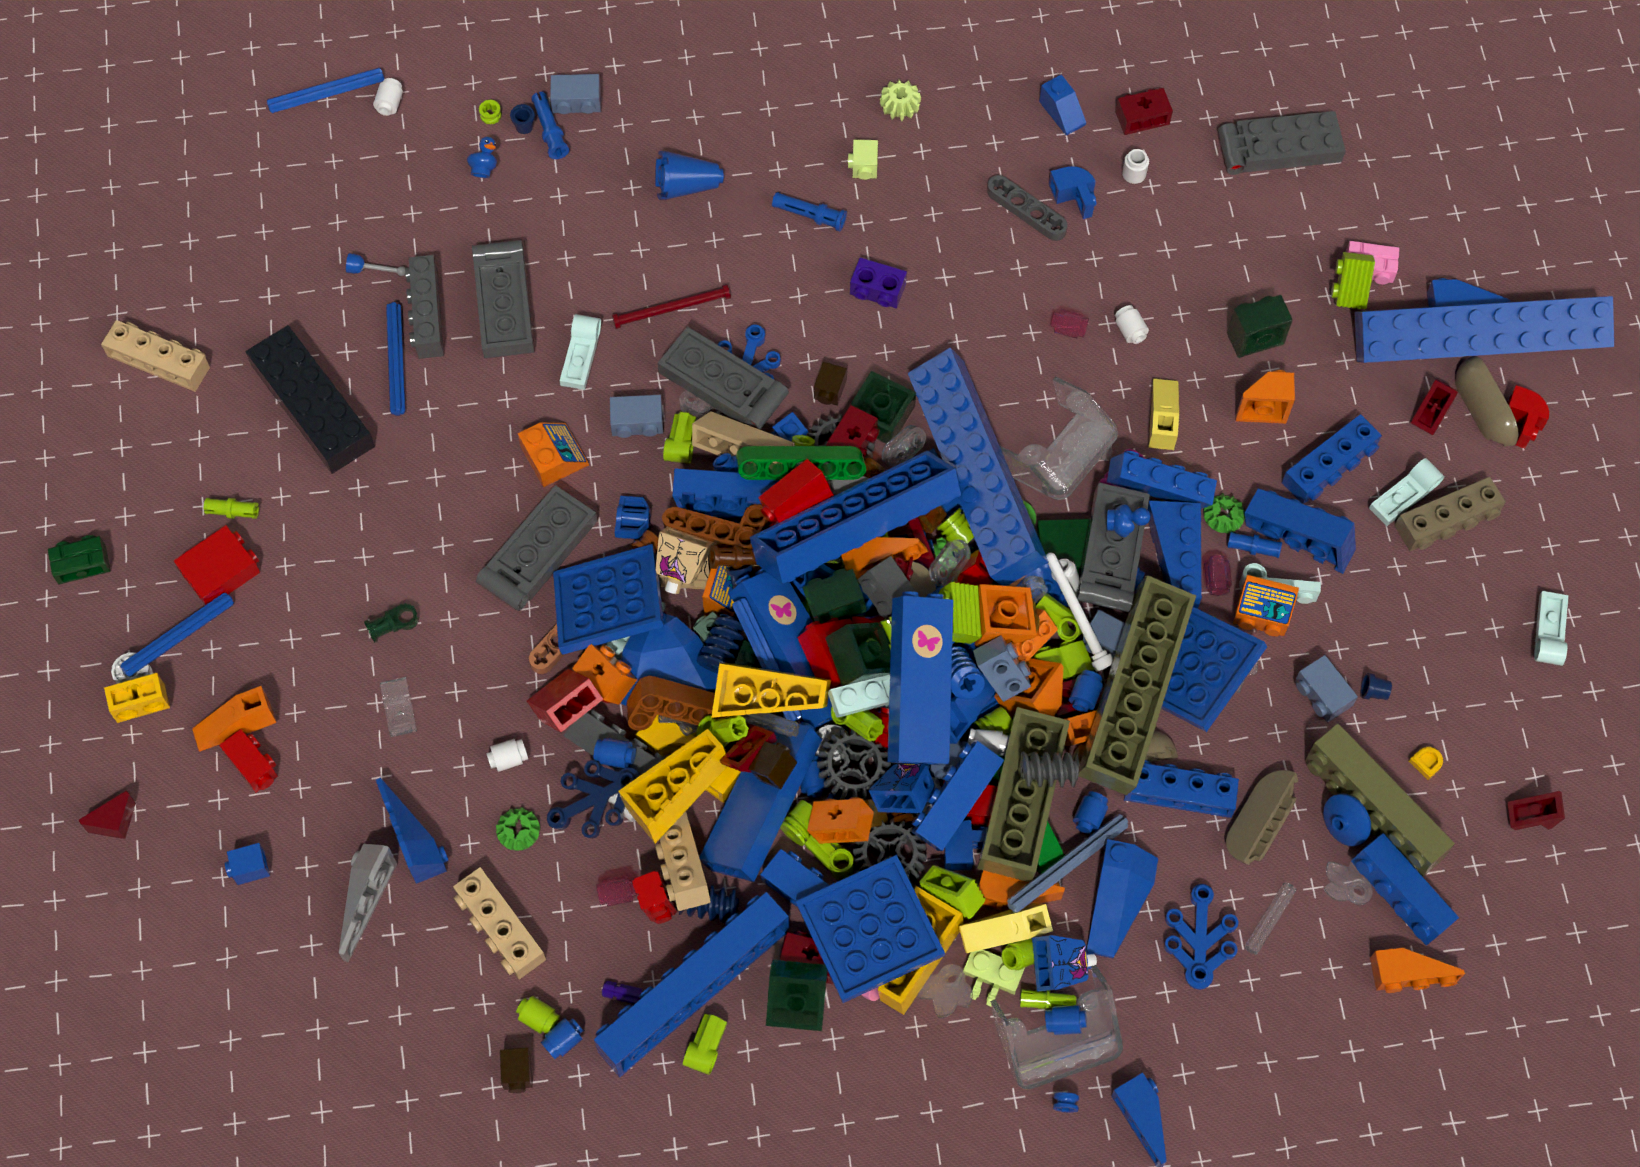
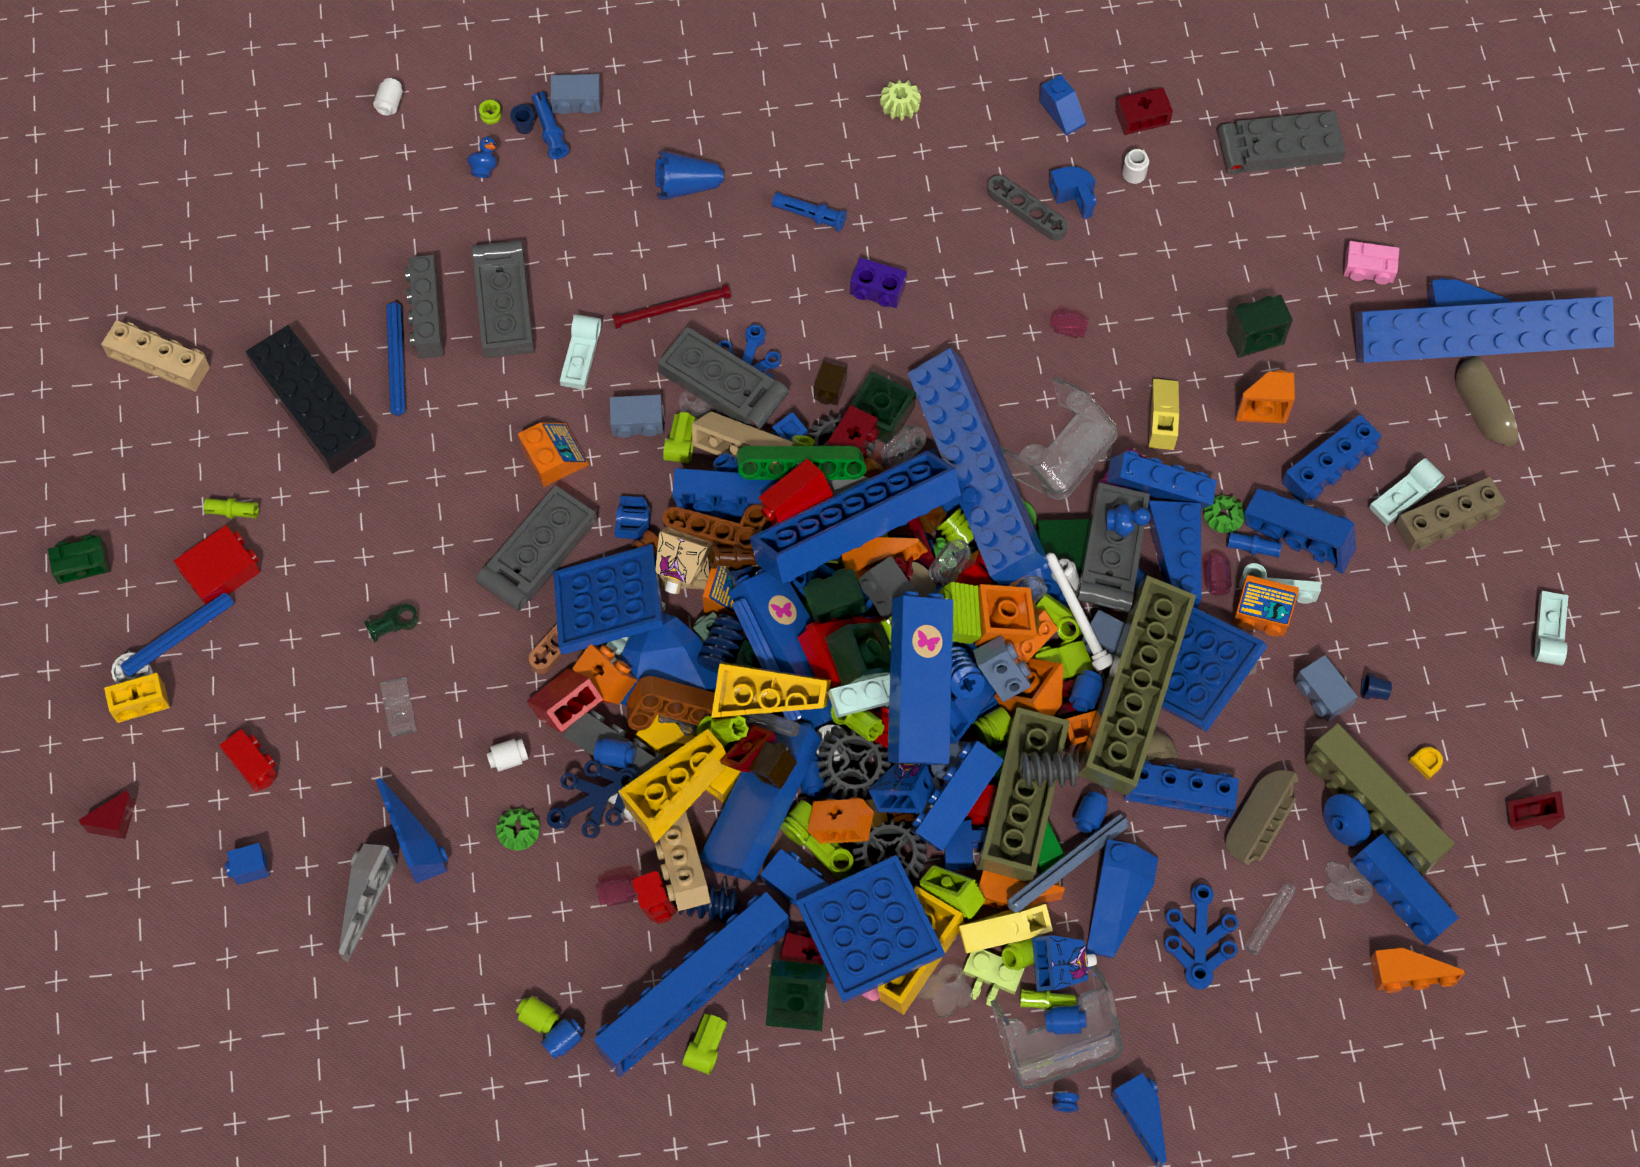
orange slope [192,686,277,752] -> none
blue axle [267,68,384,113] -> none
hinge [346,253,405,276] -> none
tan brick [453,867,546,979] -> none
dark brown brick [500,1047,533,1093] -> none
dark purple axle [602,981,642,1004] -> none
yellowish green brick [848,140,878,180] -> none
white cone [967,729,1009,756] -> none
white brick [1115,305,1149,344] -> none
lime brick [1331,252,1375,309] -> none
dark red slope [1411,379,1459,435] -> none
red brick [1508,385,1549,449] -> none

